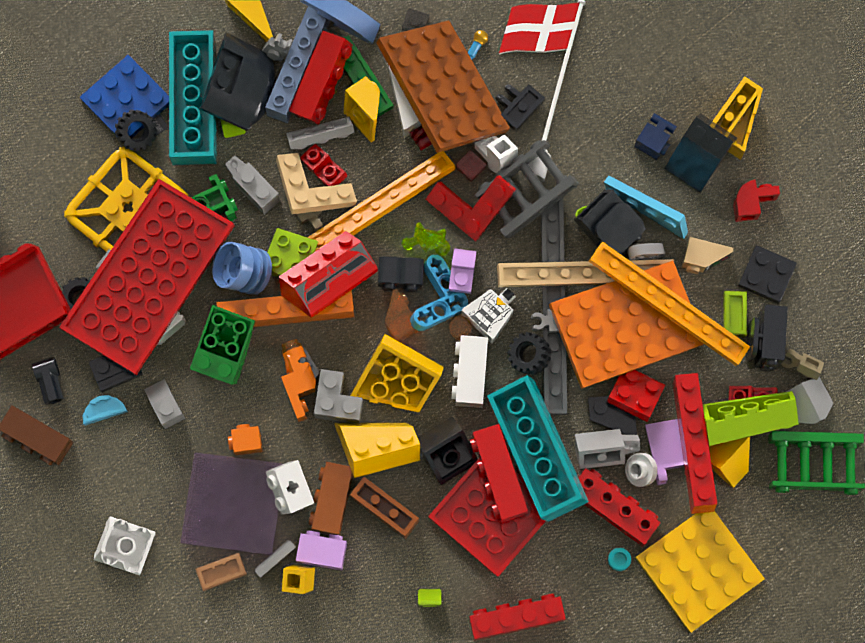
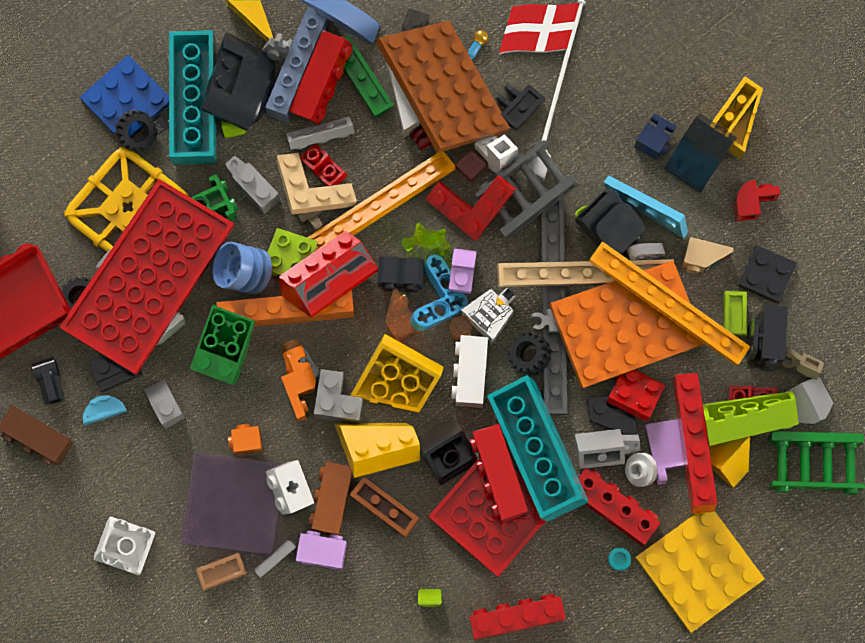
yellow brick [282,564,315,594] -> none
yellow slope [343,76,380,143] -> none

